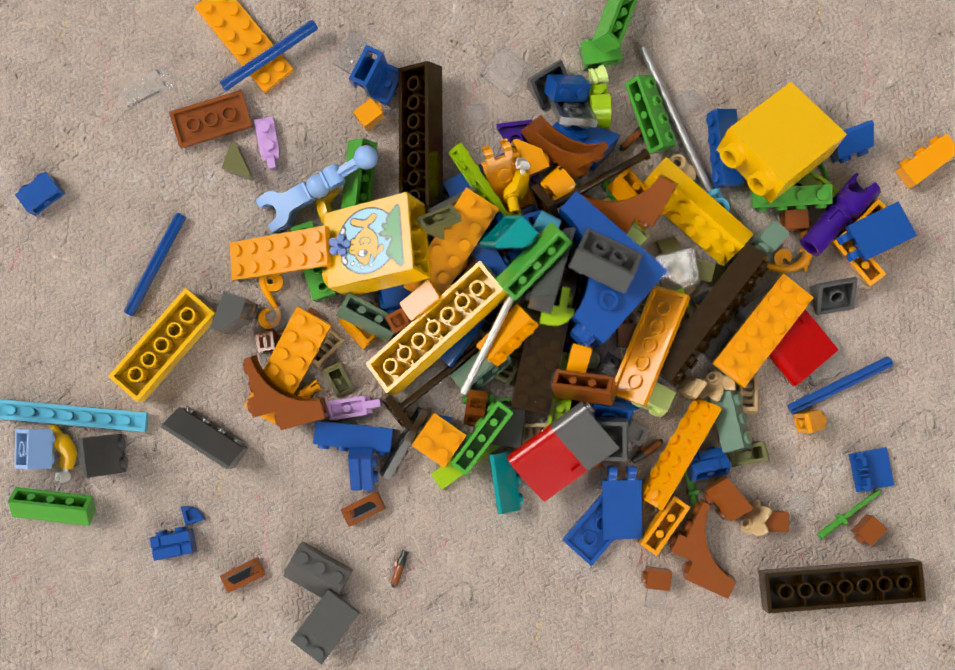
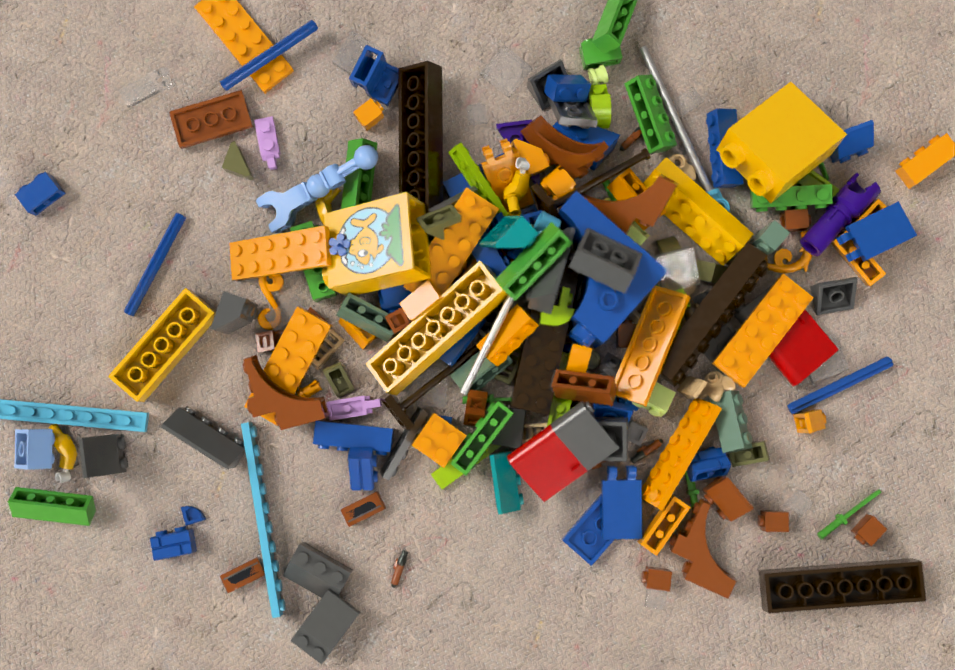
tan slope [737,374,758,415] -> none
tan plate [740,500,772,537] -> none
blue hinge [848,447,894,492] -> none
none -> medium azure plate [241,422,285,618]

